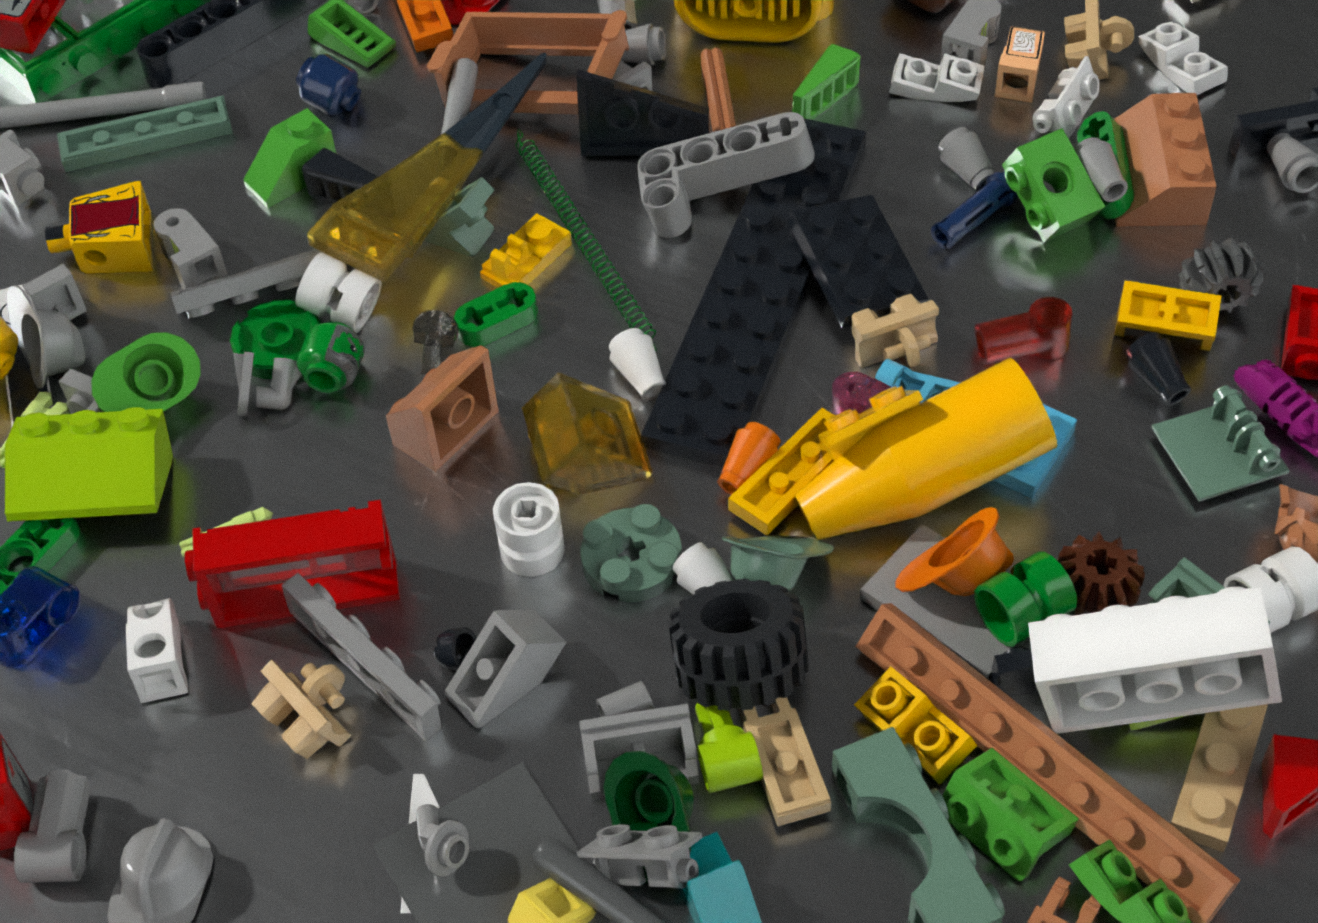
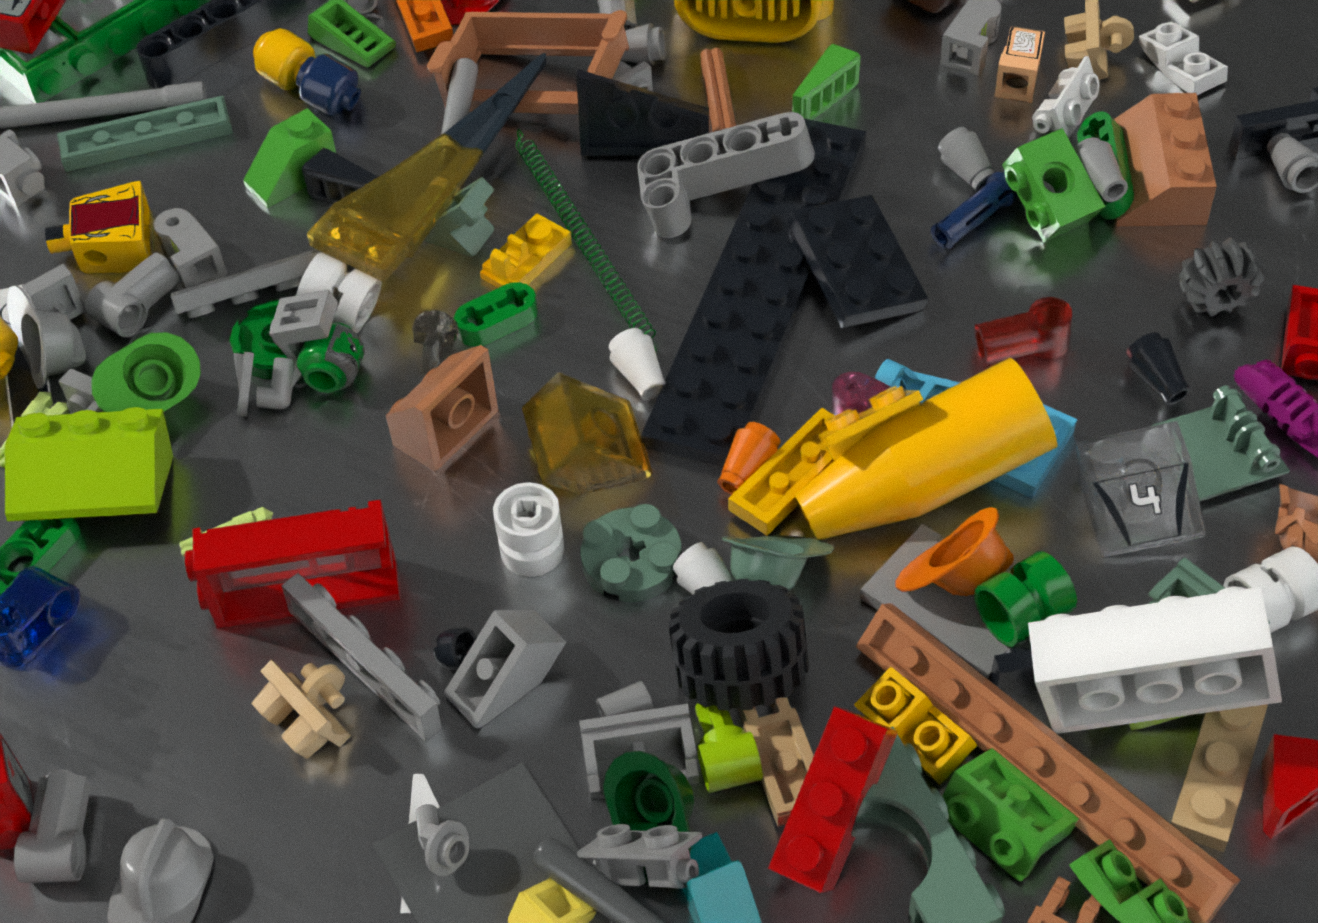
white leg [125,598,188,703] -> none
tan hips [851,294,939,369] -> none
white slope [889,53,985,102] -> none
copper gear [1057,531,1145,615] -> none
yellow hinge [1114,280,1221,351] -> none
none -> light grey piece [85,252,181,337]
none -> yellow head [253,28,315,91]
none -> light grey bracket [269,290,338,361]
none -> red arch [768,706,898,893]
none -> clear slope [1076,421,1205,558]

